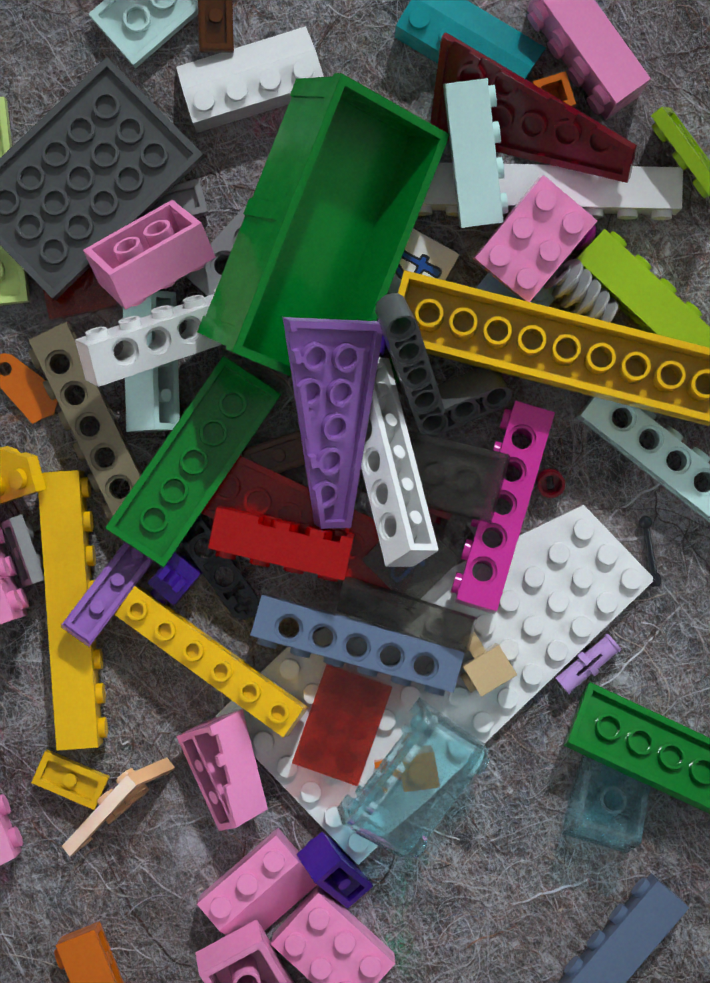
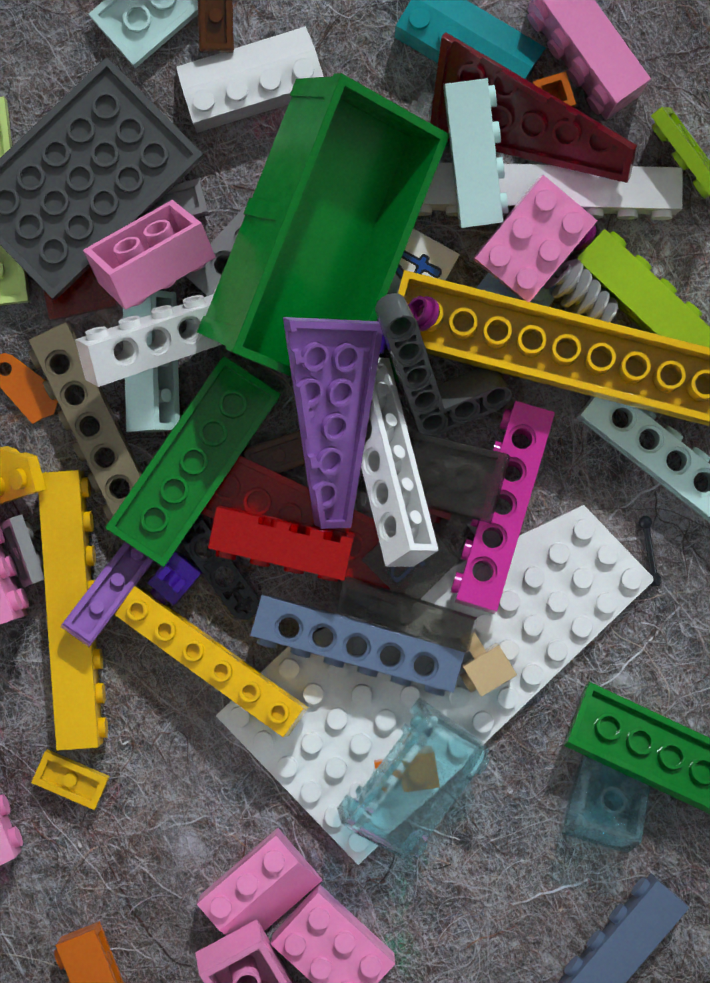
light nougat wing [62,757,175,857] -> none
bright pink wedge [176,709,268,831] -> none
clear red plate [292,664,392,786] -> none
dark purple slope [296,832,373,908] -> none
dark red hinge [536,469,565,498] -> none
lavender pin [555,634,621,694] -> none
none -> magenta plate [409,296,439,331]

